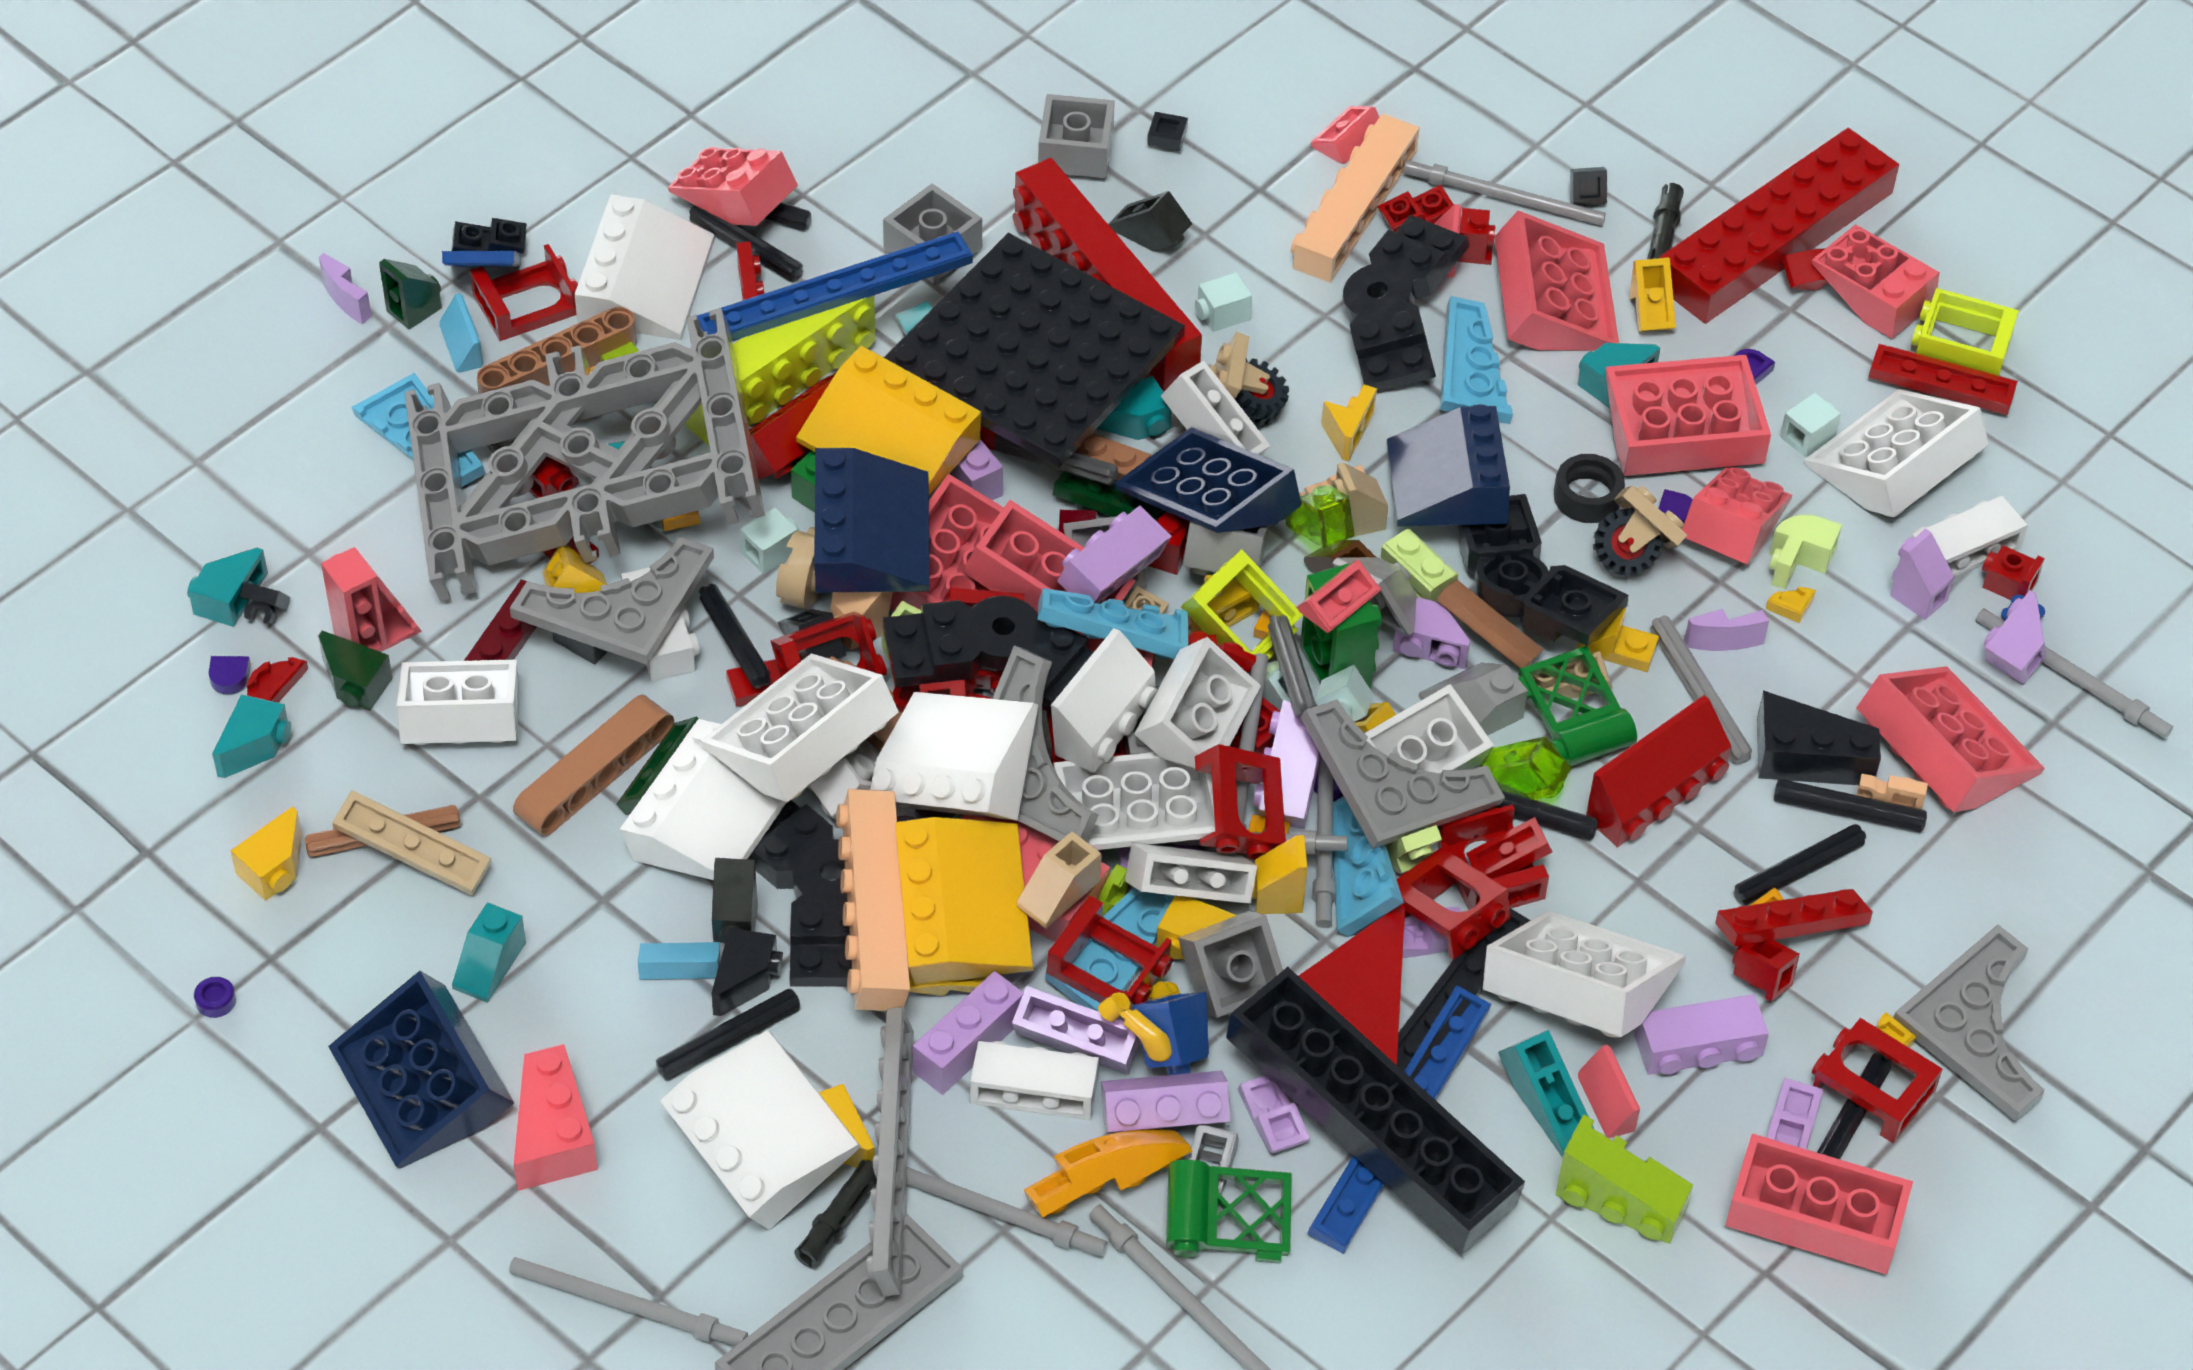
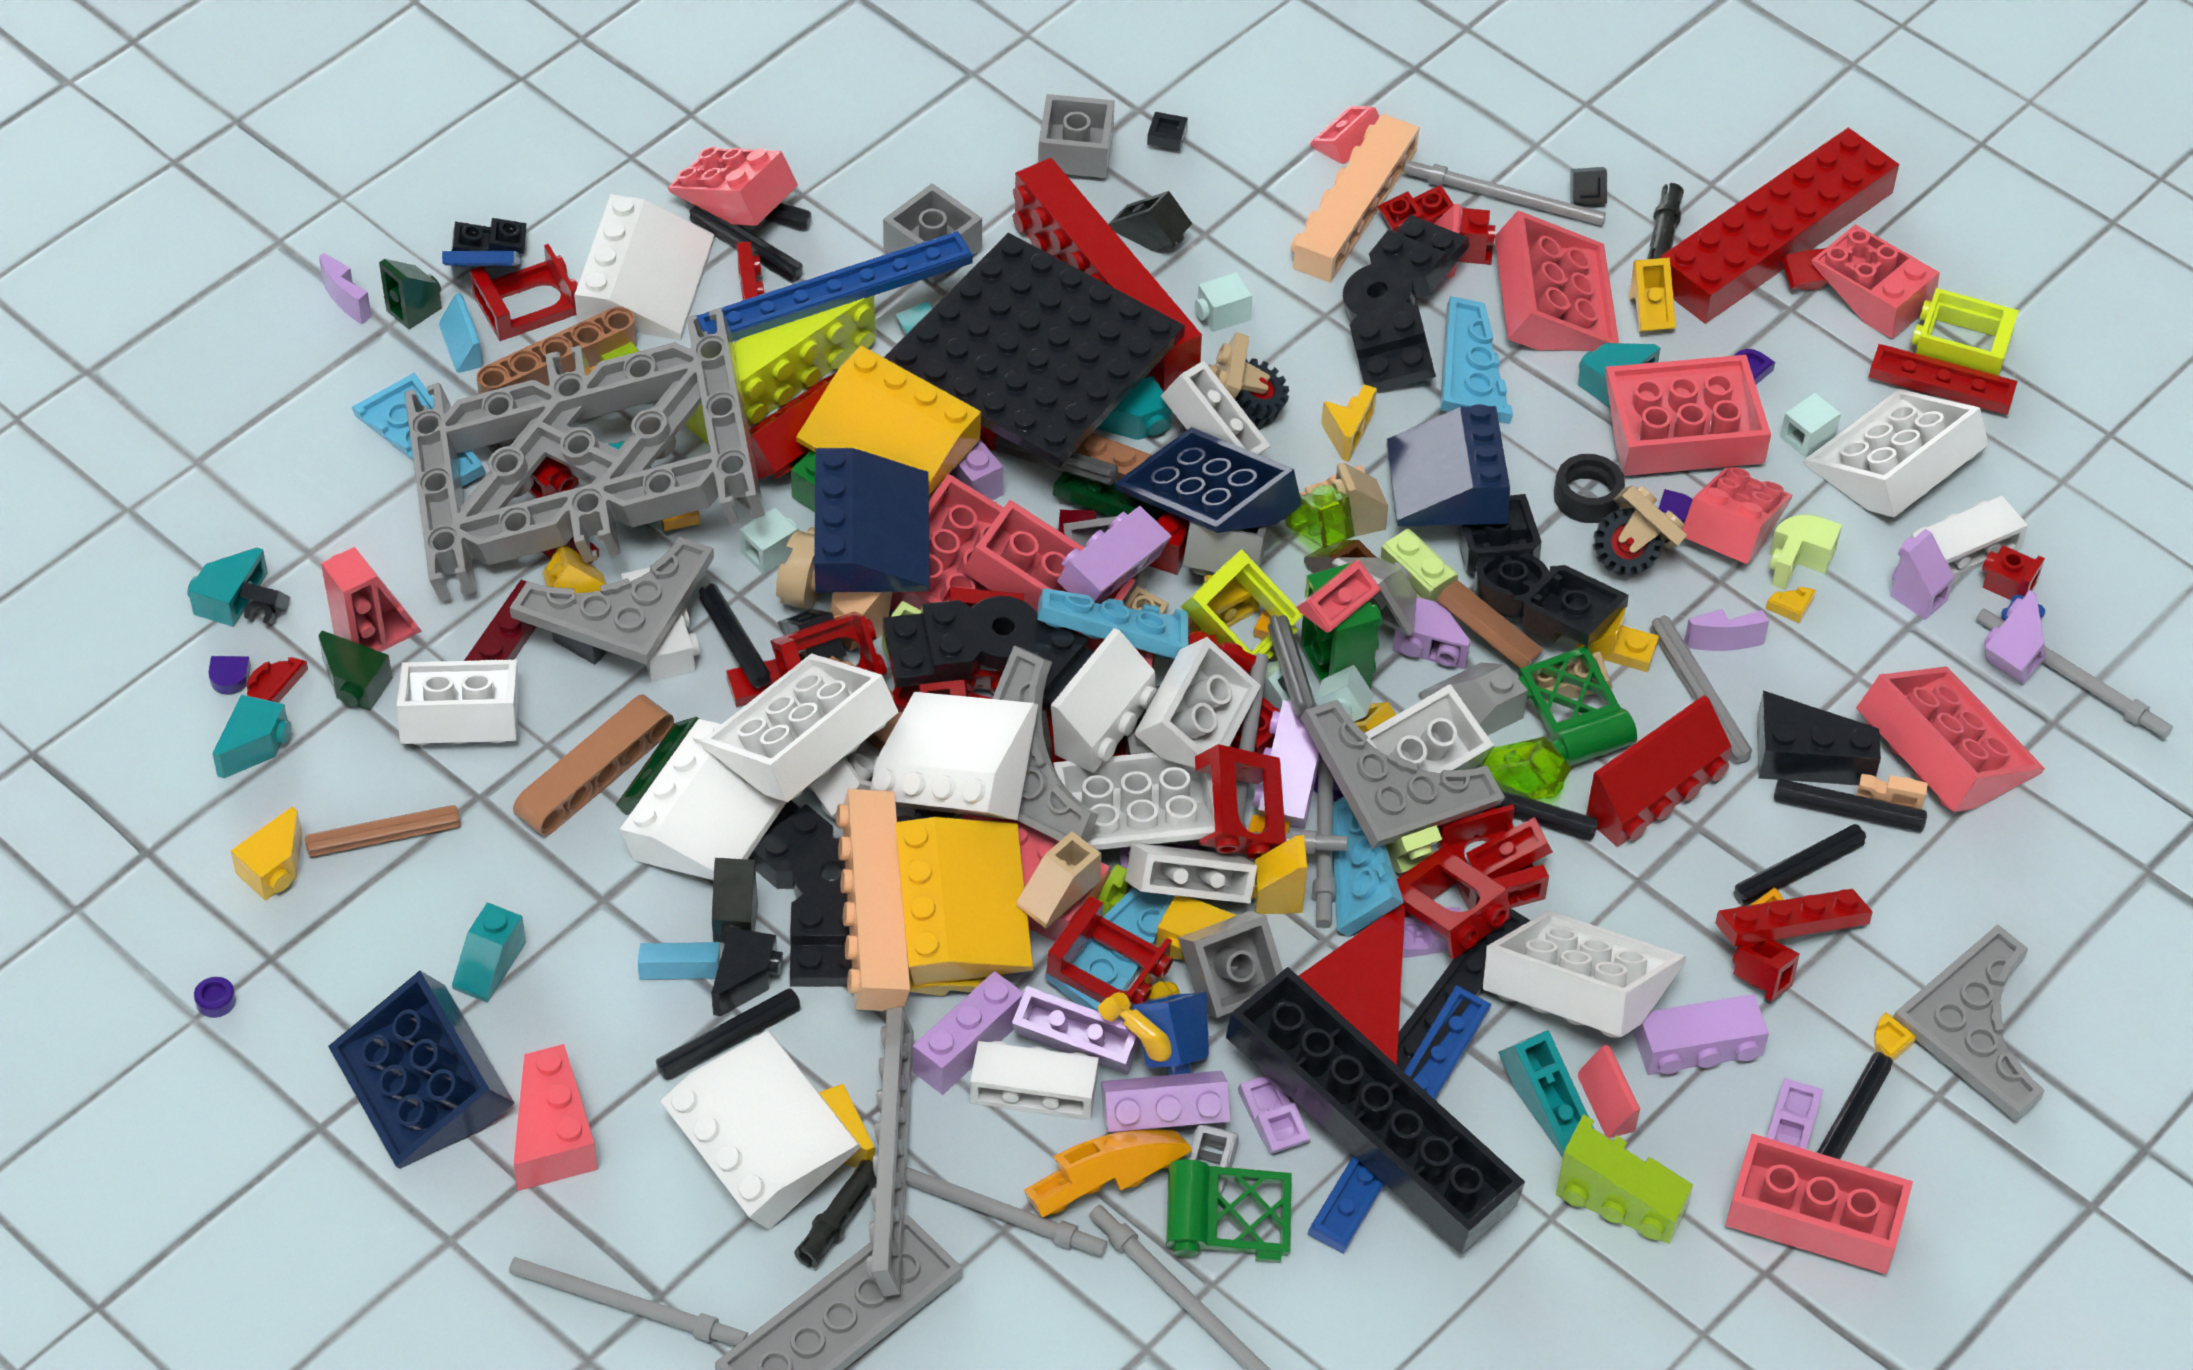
tan plate [332,790,491,896] -> none
red panel [1811,1017,1943,1144] -> none

